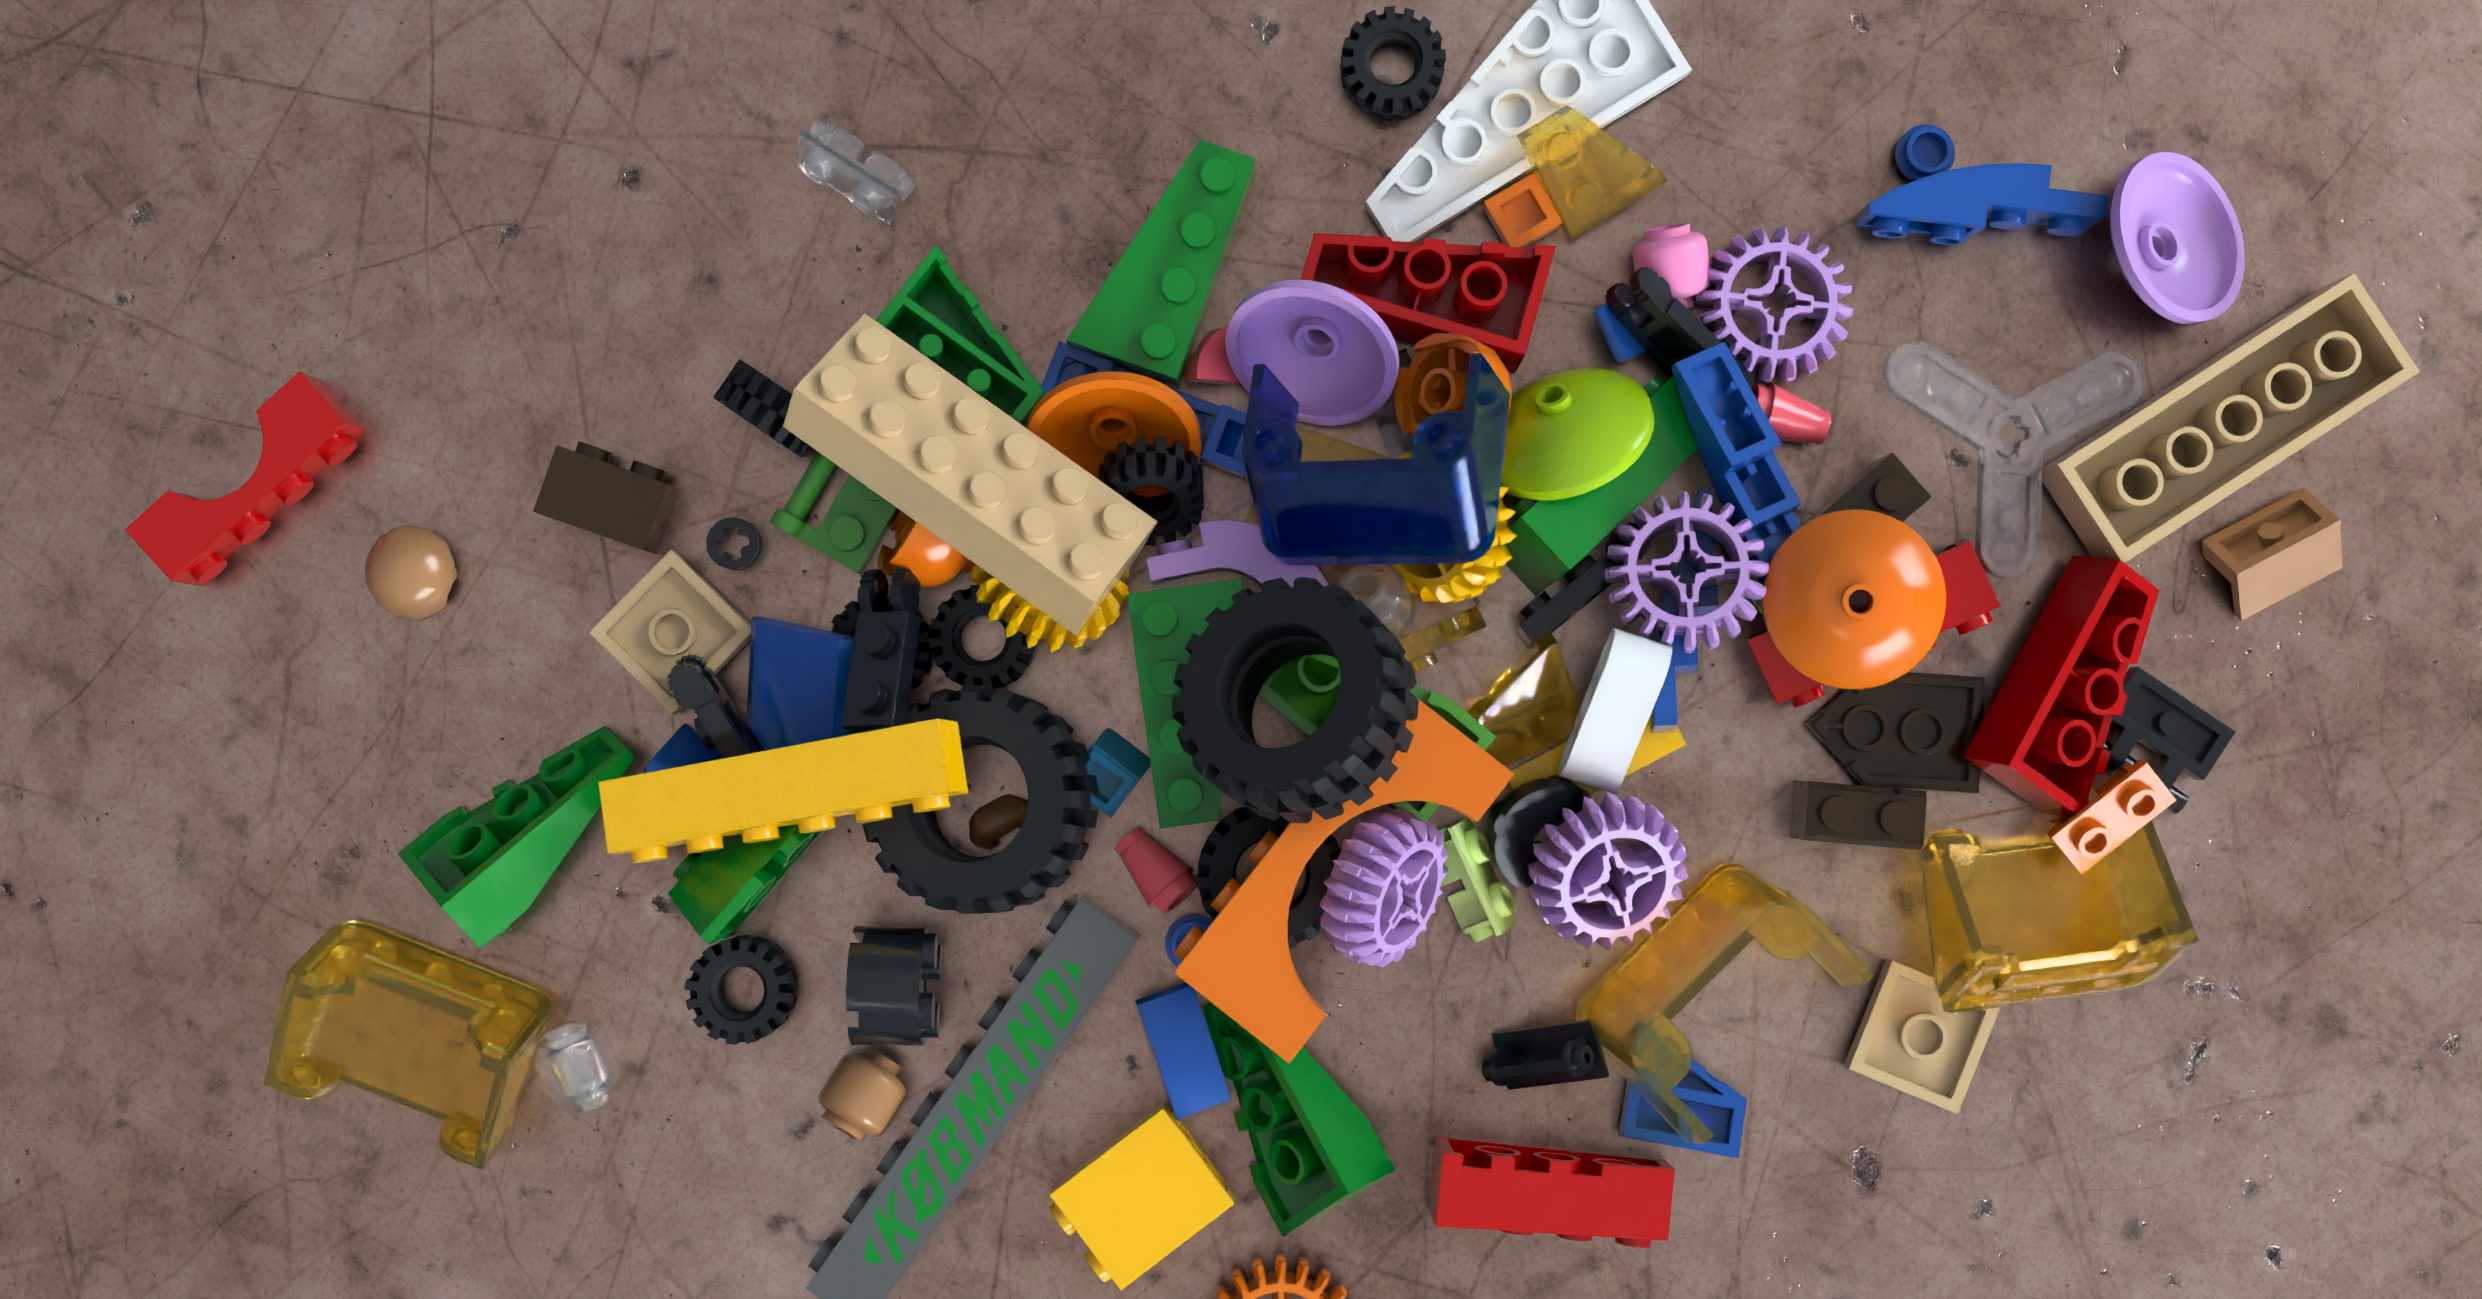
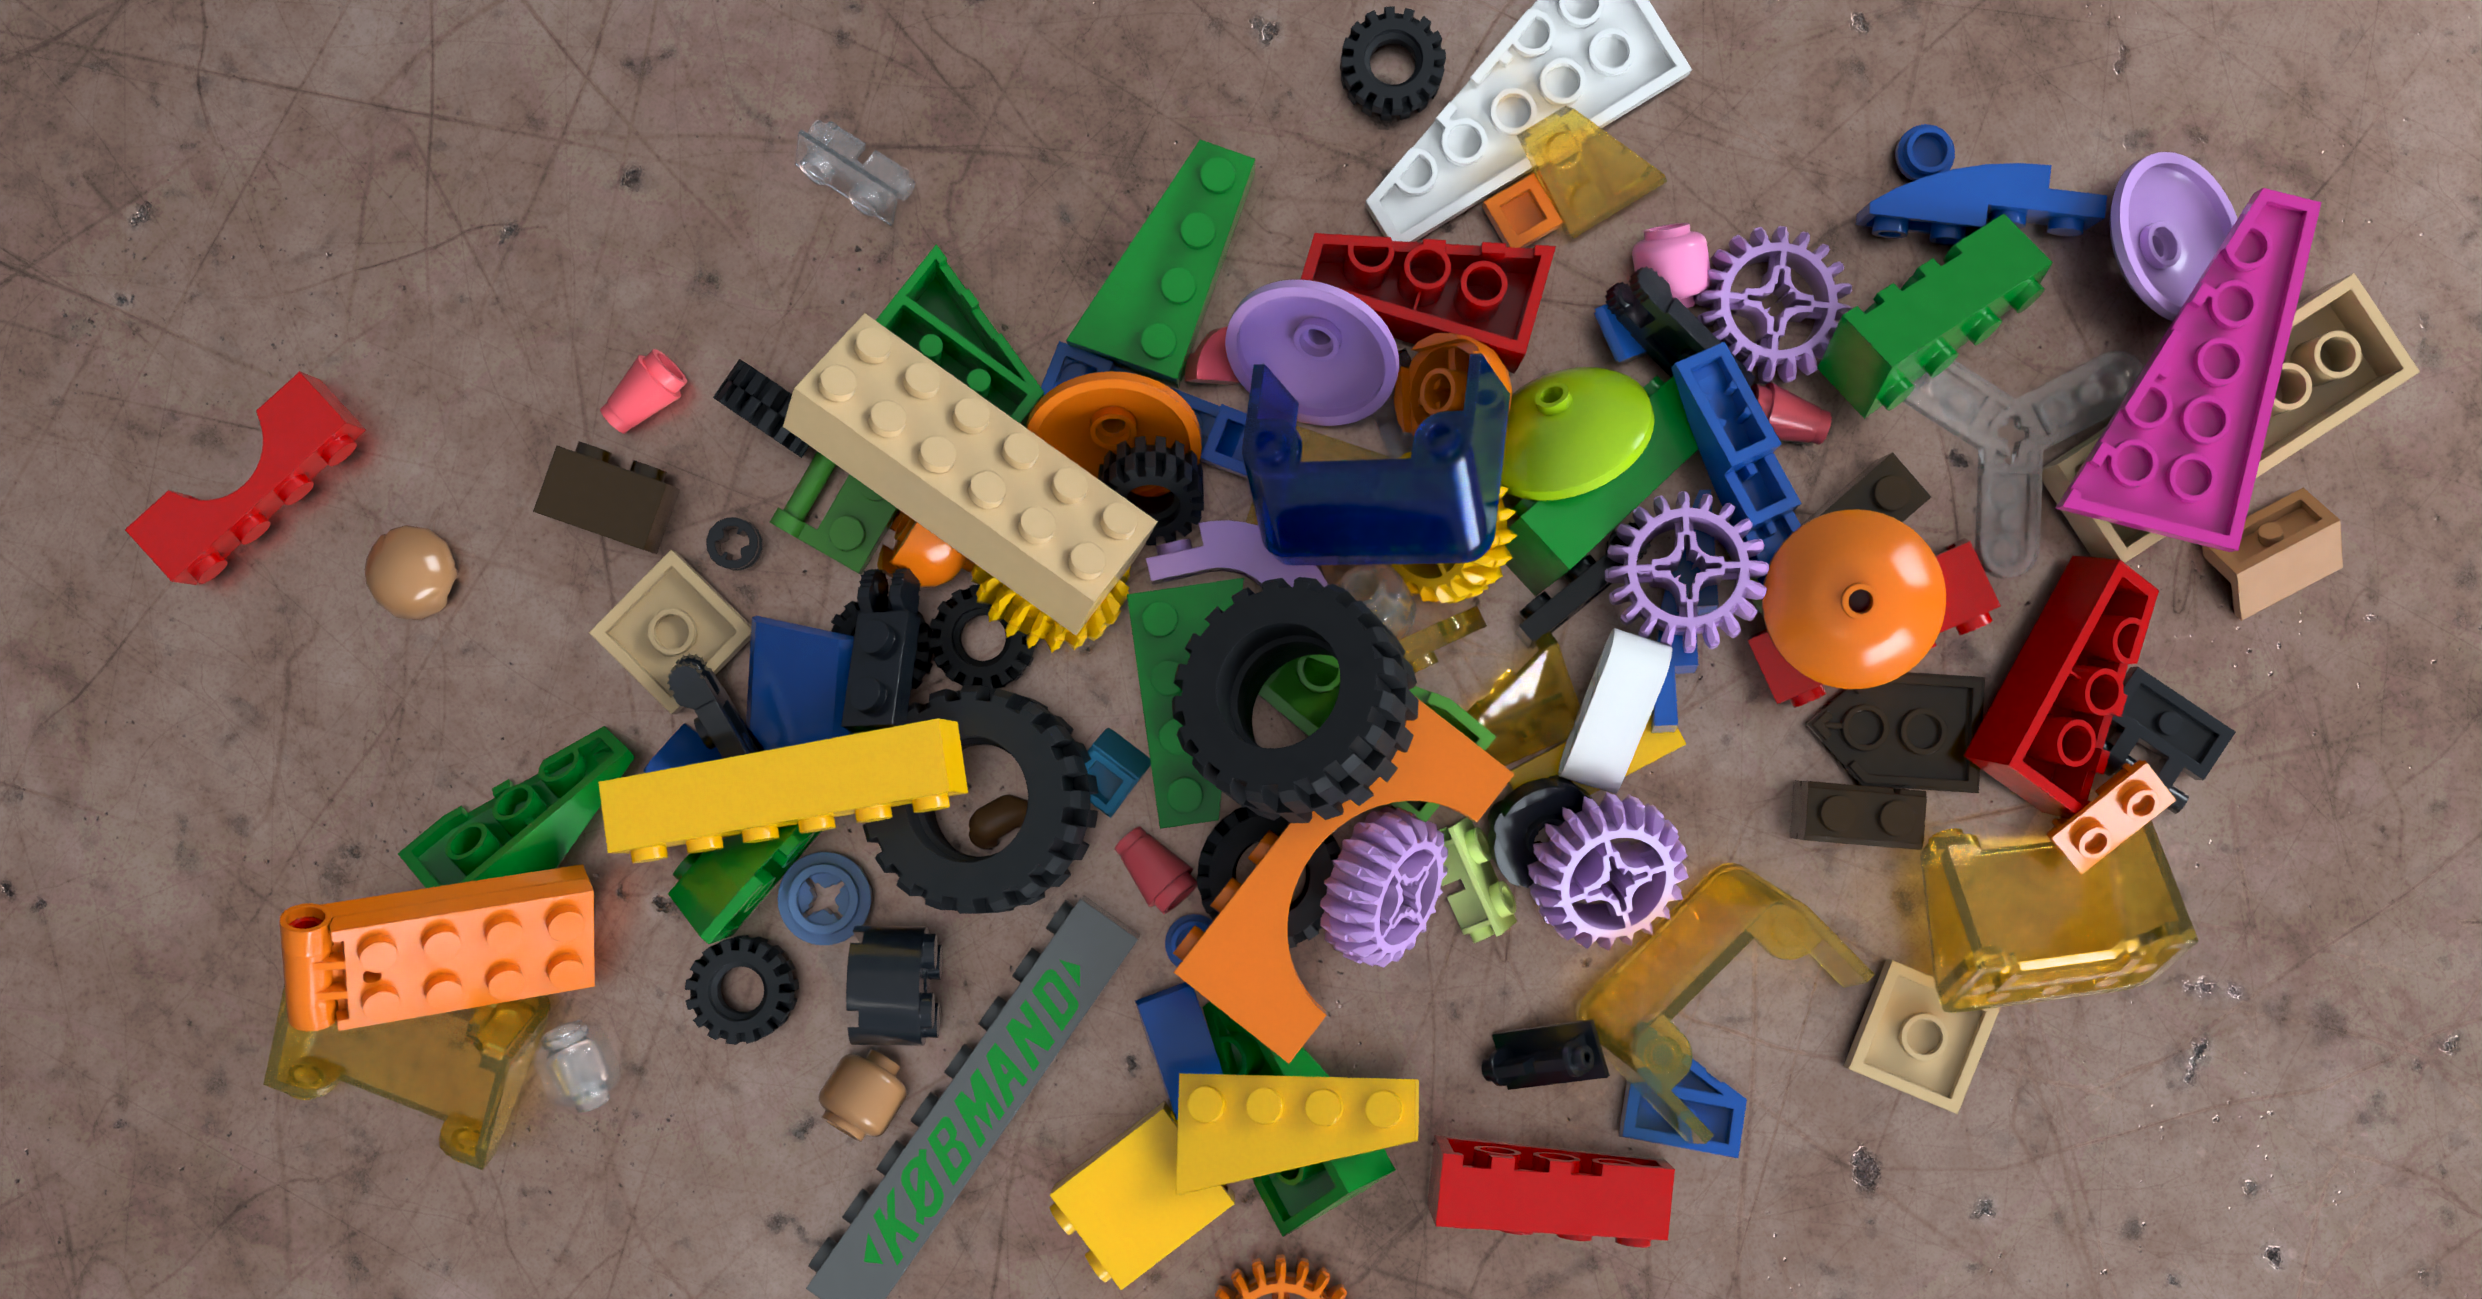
none -> orange hinge [279,864,595,1032]
none -> coral cone [600,349,687,434]
none -> medium blue gear [778,852,872,945]
none -> yellow wing [1176,1073,1419,1195]
none -> green wedge [1817,214,2053,419]
none -> dark pink wing [2055,188,2322,552]

